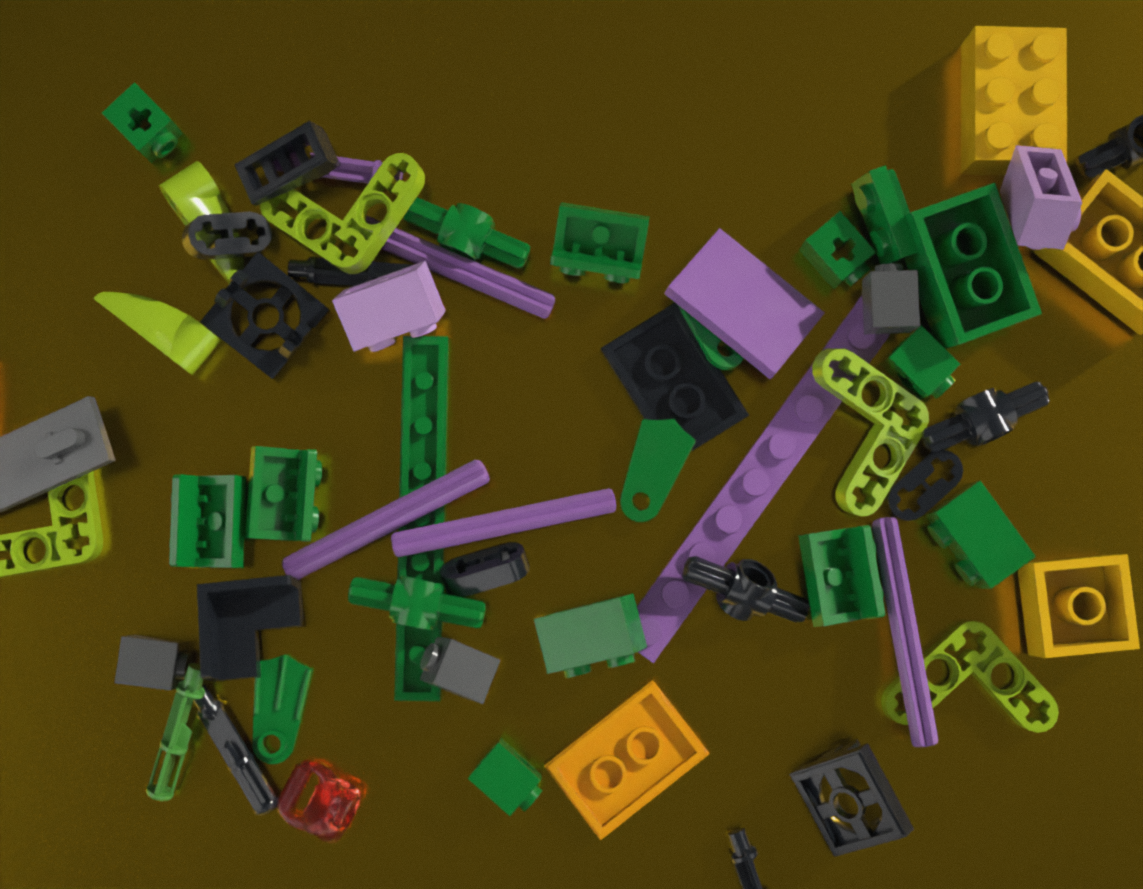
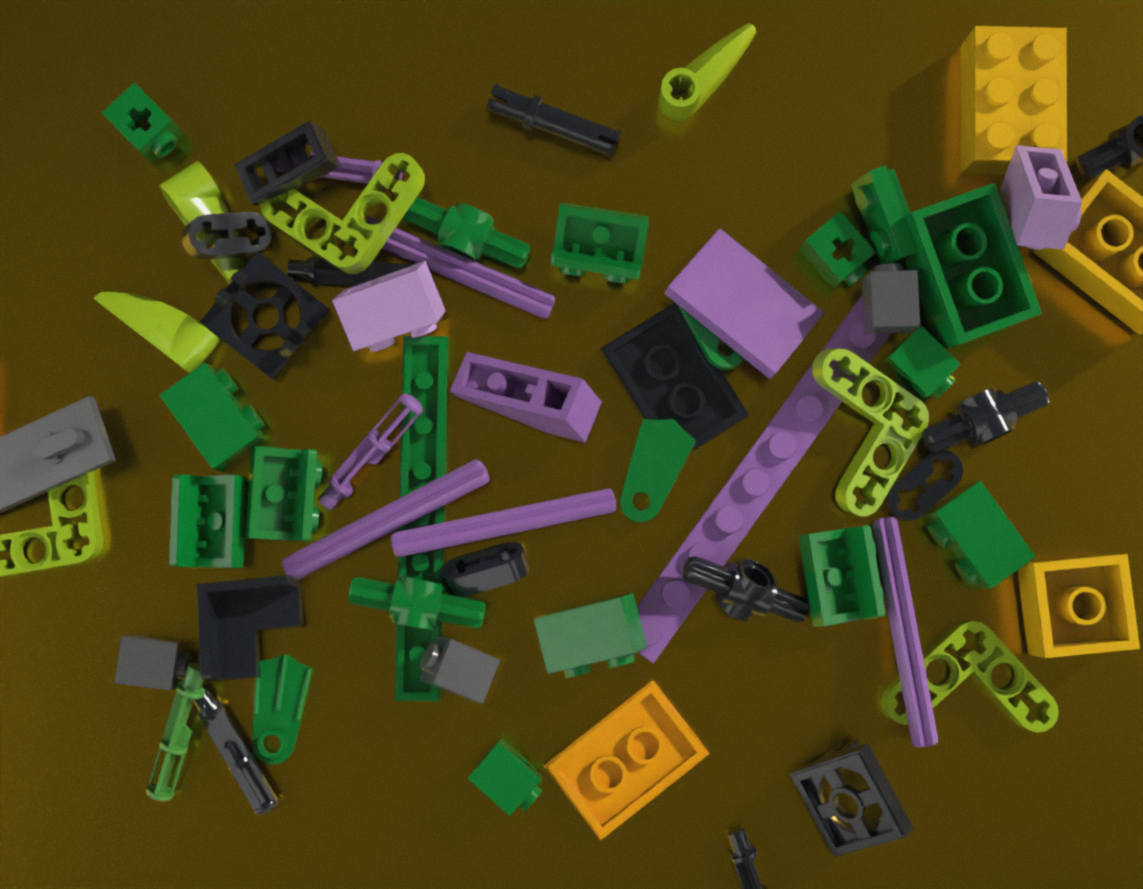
clear red piece [277,761,361,844] -> none
none -> green brick [159,363,267,472]
none -> medium lavender piece [318,394,423,510]
none -> medium lavender slope [449,352,602,443]
none -> black pin [486,84,621,158]
none -> lime piece [658,23,756,121]

